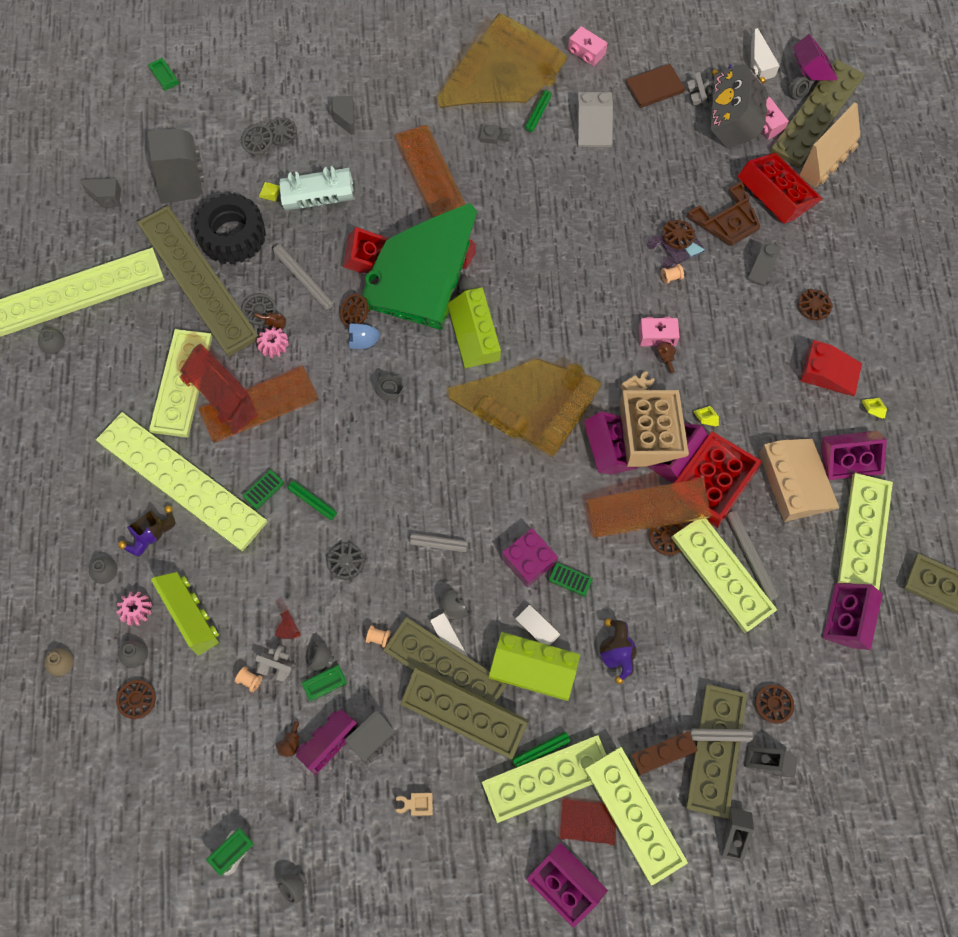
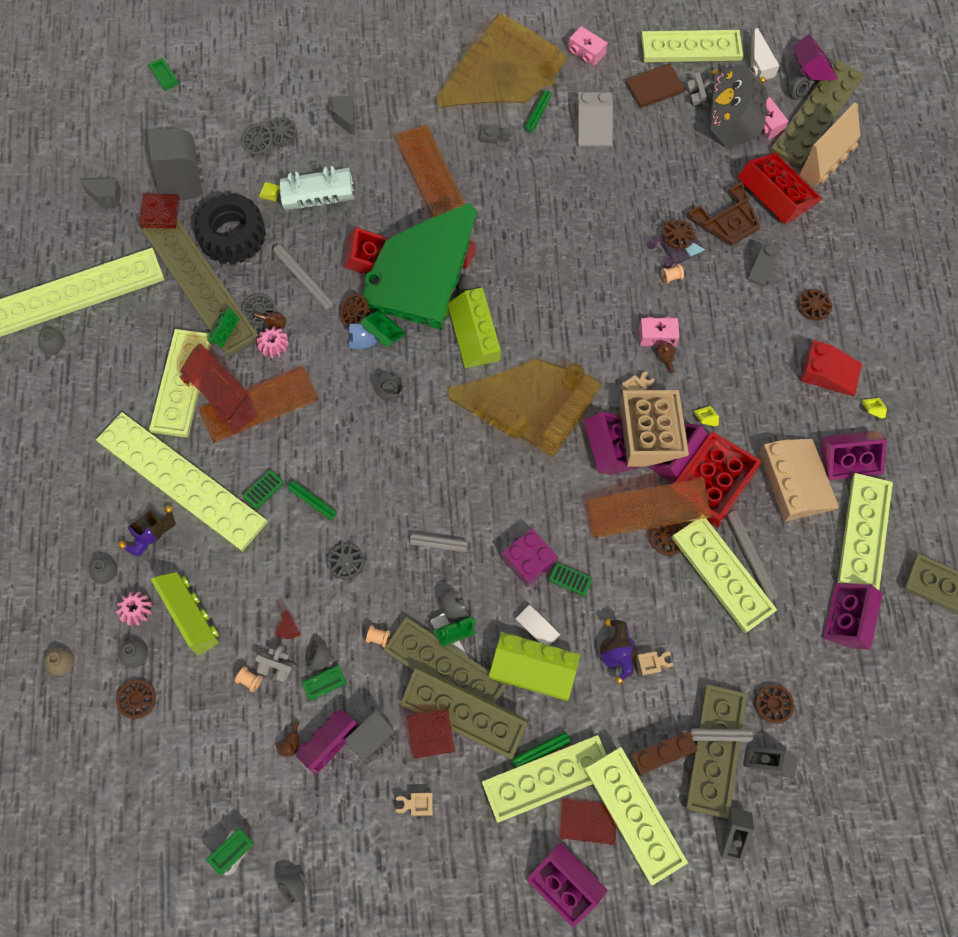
none -> clear red plate [139,194,180,229]
none -> green hinge [207,308,239,349]
none -> green plate [361,310,407,347]
none -> clear red plate [407,709,455,759]
none -> green hinge [433,616,477,647]
none -> tan plate [635,652,673,676]
none -> yellowish green plate [641,30,743,62]

